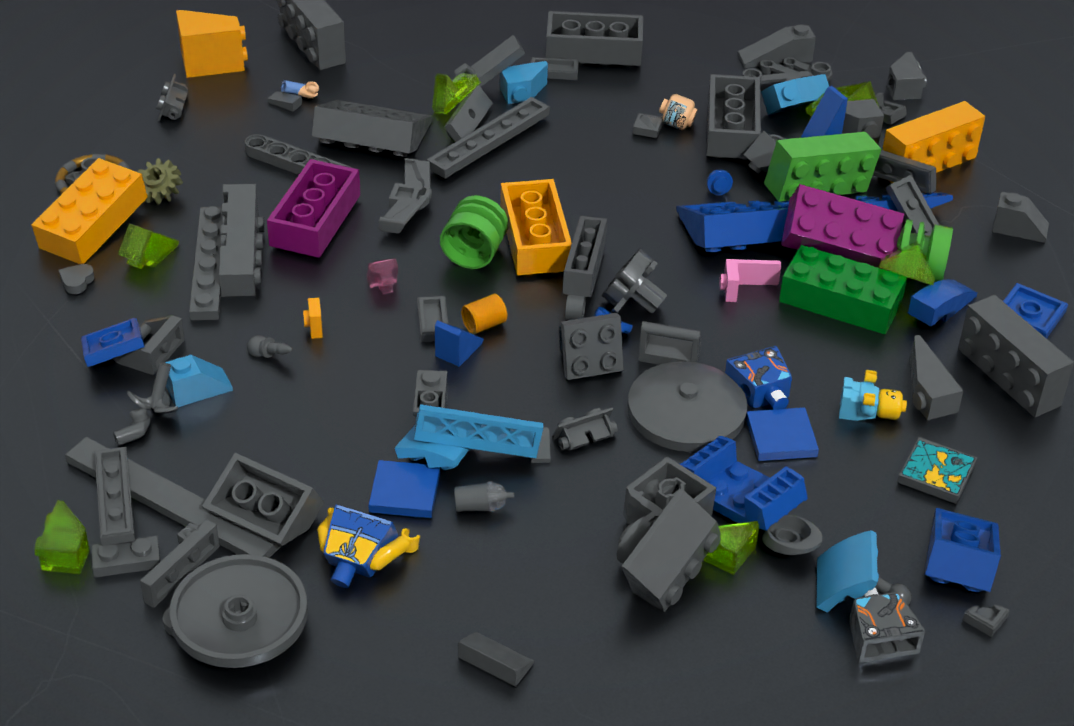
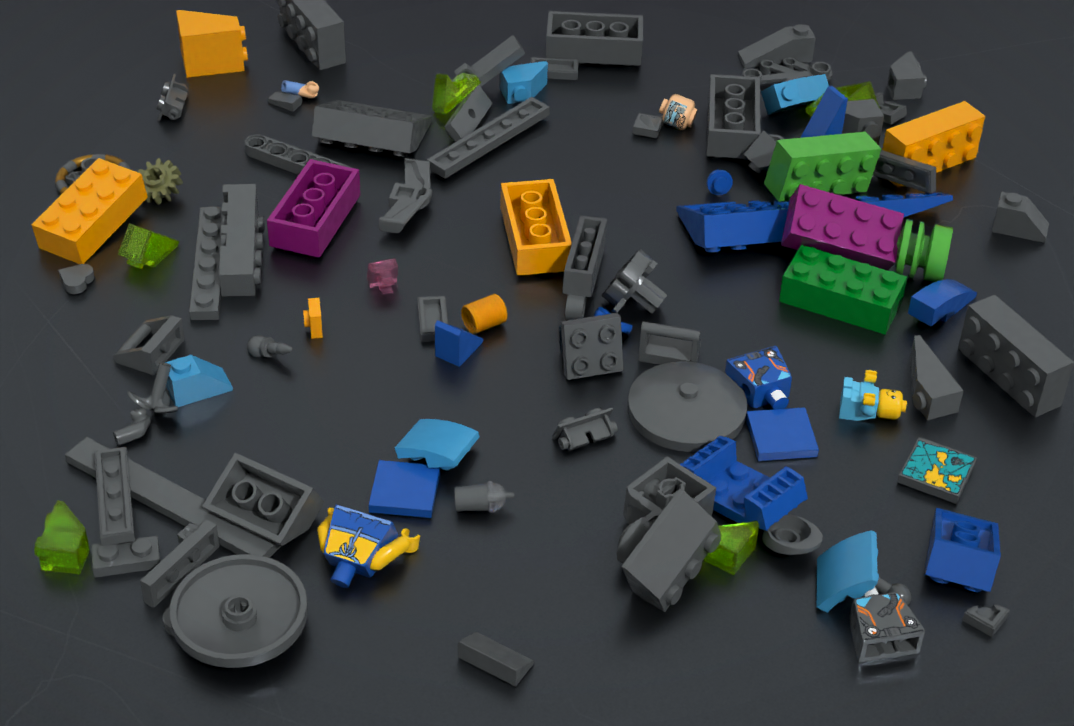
blue tile [81,318,145,367] -> none
dark grey slope [413,370,448,417] -> none
dark azure fence [414,404,543,458] -> none
bright green wheel [440,195,509,269] -> none
dark grey piece [531,427,551,463] -> none
bright pink bracket [719,259,781,302] -> none
clear neon green slope [879,241,935,286] -> none
dark grey plate [886,175,939,236] -> none
blue tile [1003,283,1068,338] -> none

